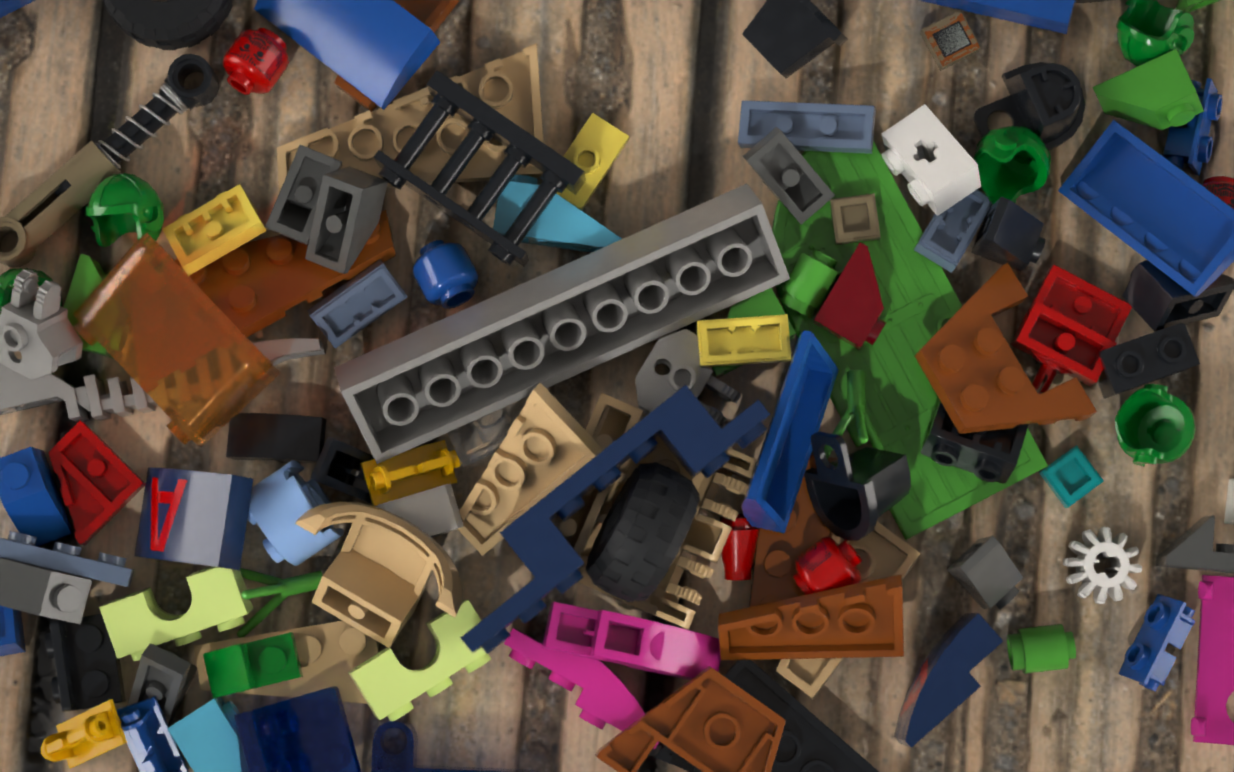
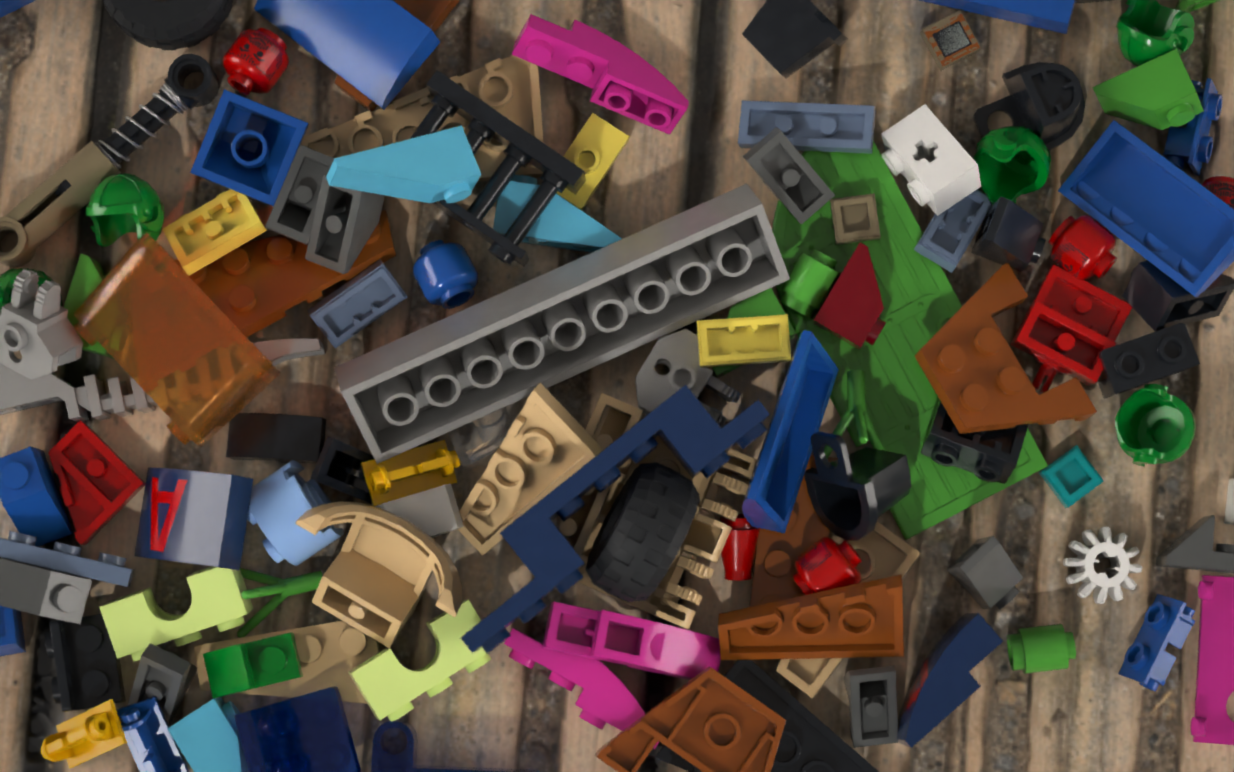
none -> blue slope [190,89,309,207]
none -> medium azure slope [326,125,482,203]
none -> dark pink slope [511,14,689,135]
none -> dark grey slope [844,665,898,748]
none -> red head [1048,215,1117,280]

